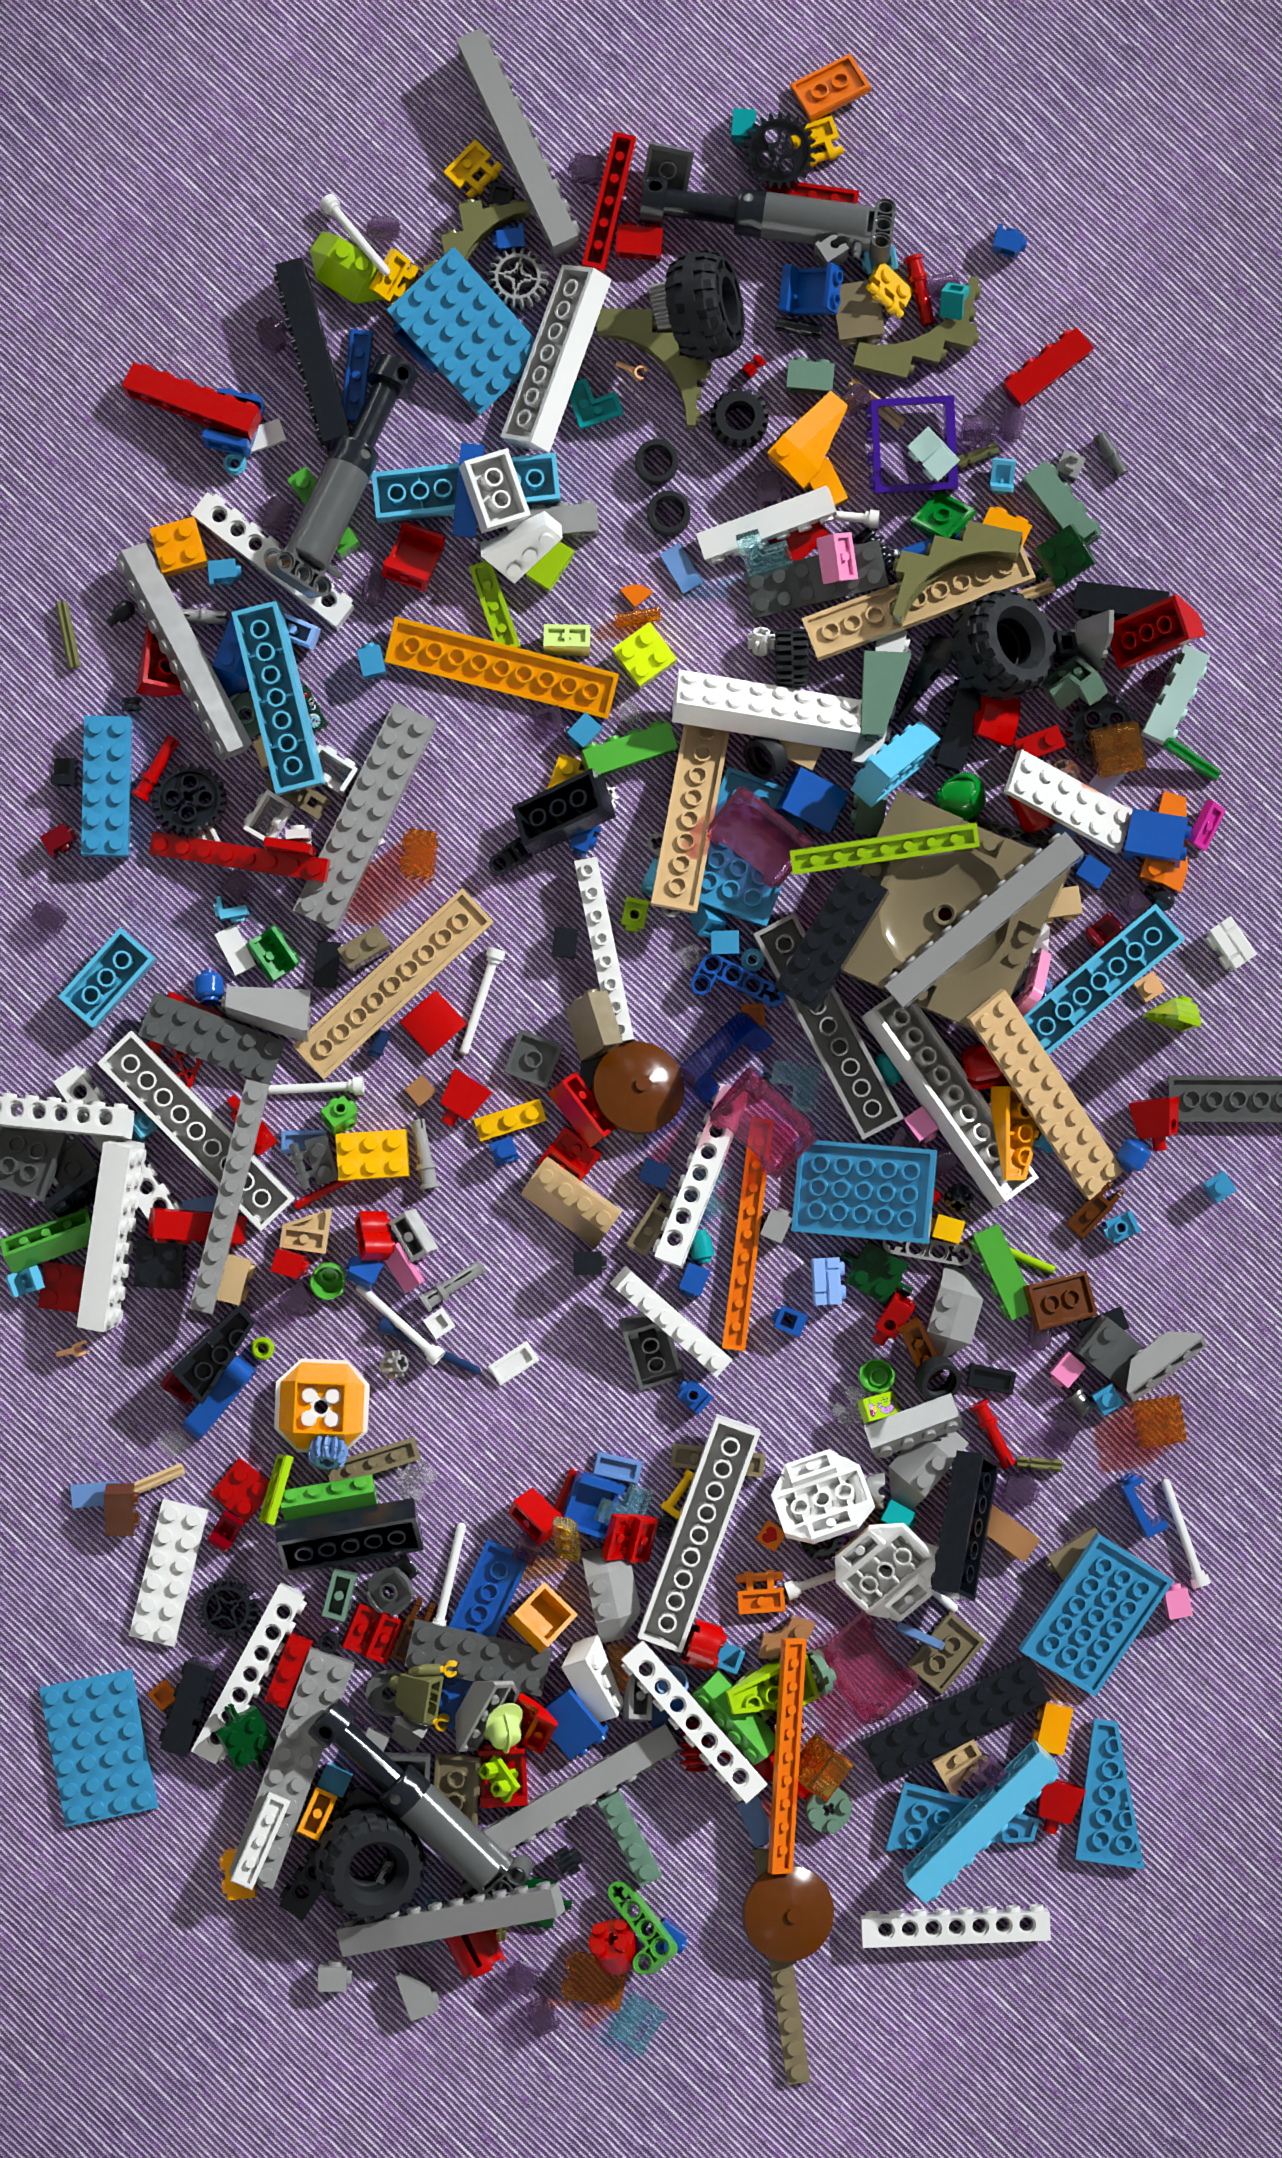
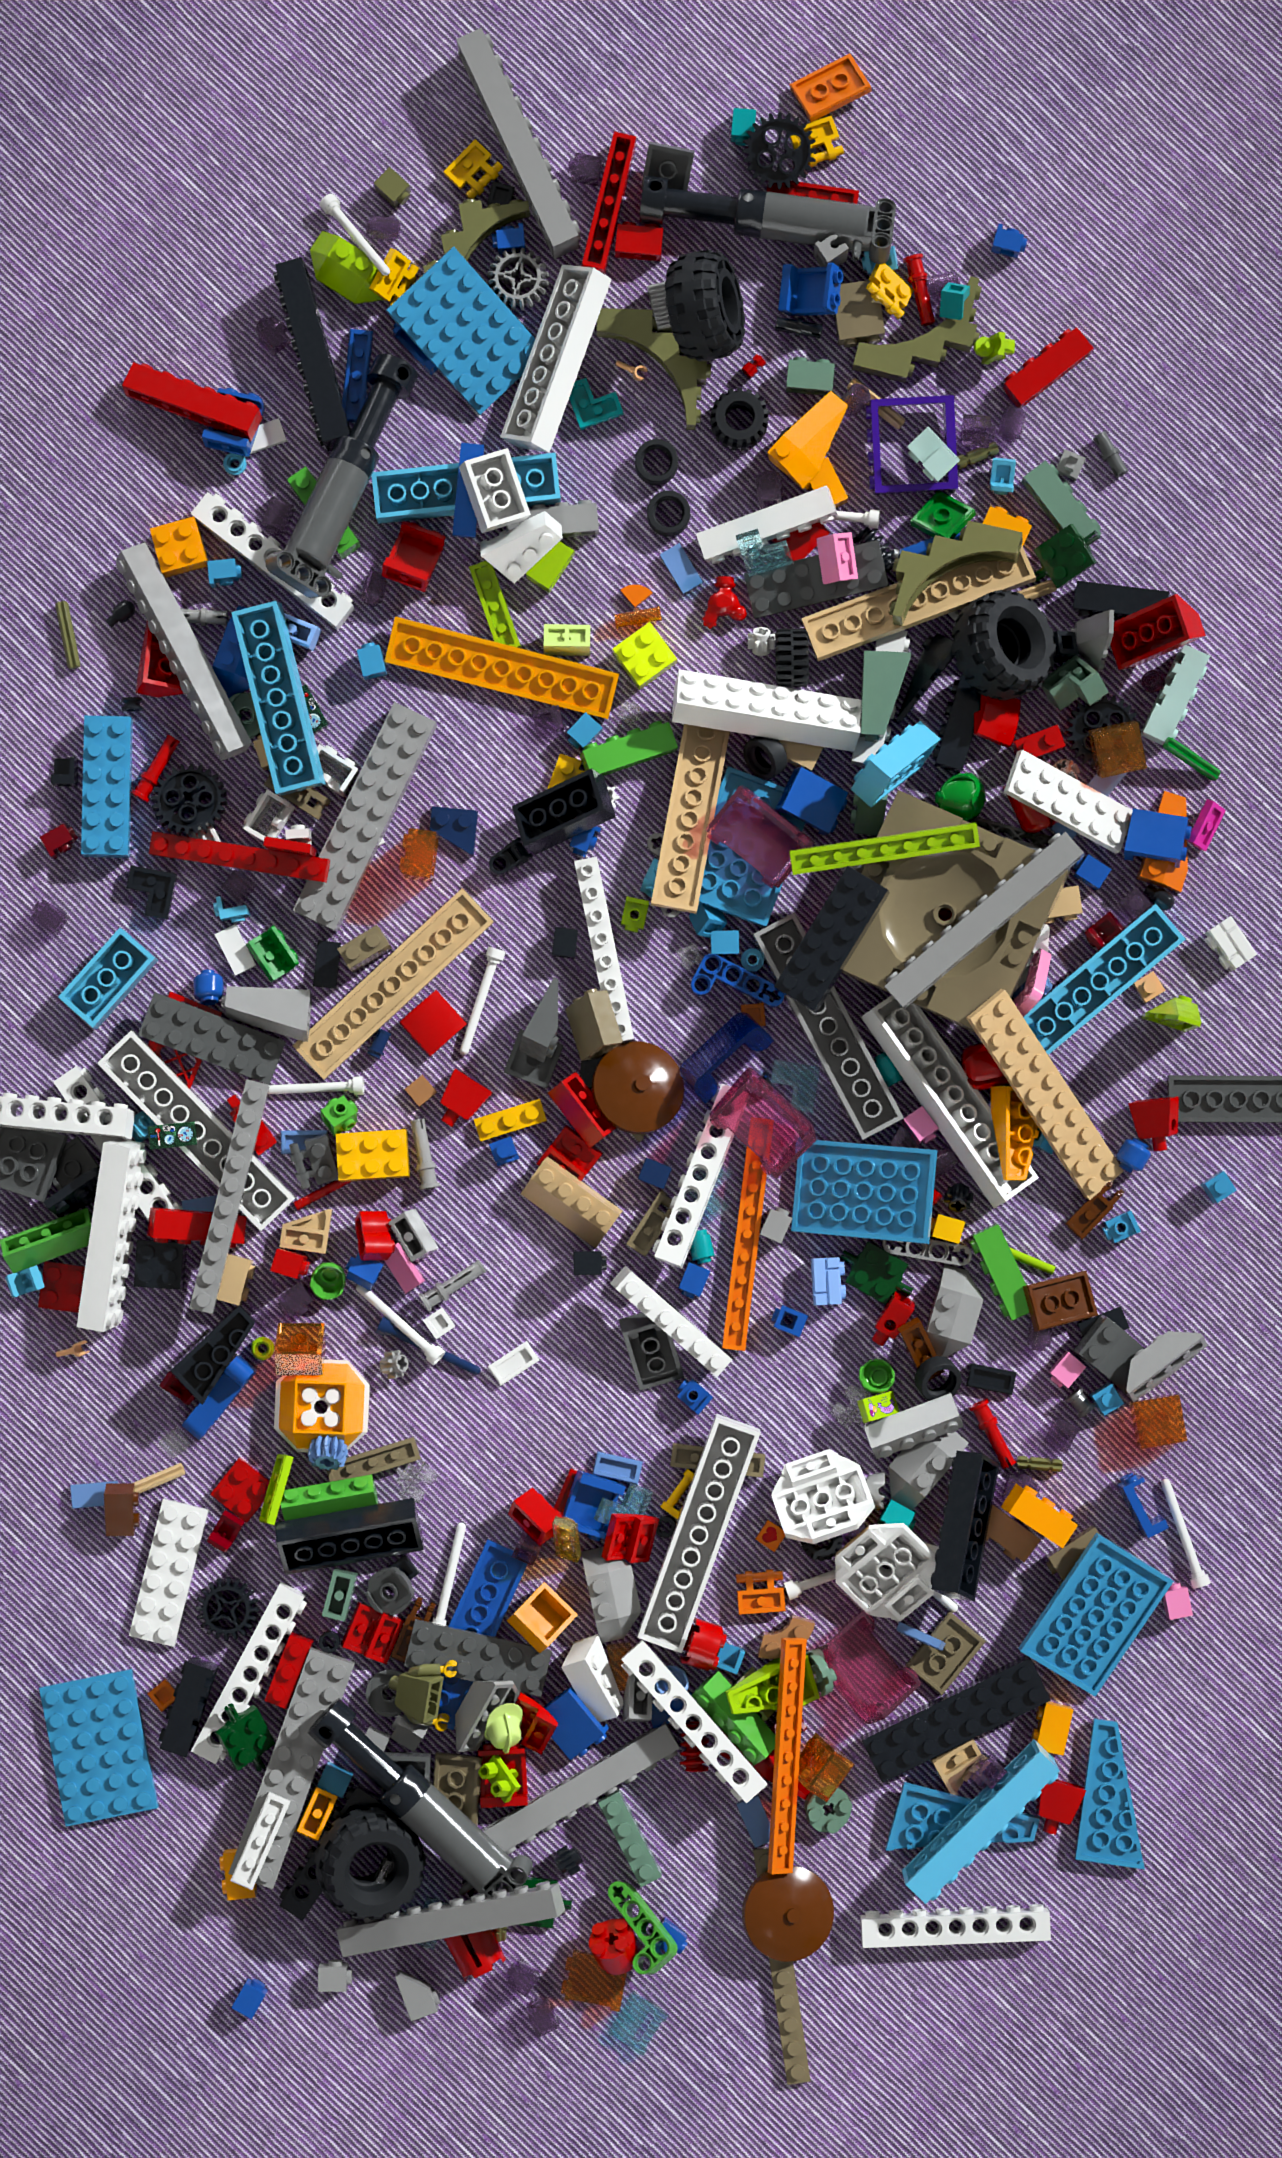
none -> black plate [126,865,177,920]
none -> tile [147,1121,197,1150]
none -> blue brick [231,1978,268,2020]
none -> clear orange brick [274,1323,326,1376]
none -> olive brick [374,167,411,208]
none -> dark blue wing [430,806,478,856]
none -> dark grey slope [519,977,559,1063]
none -> red animal [702,576,747,629]
none -> lime hips [974,332,1015,365]
none -> light orange wedge [1001,1484,1078,1548]

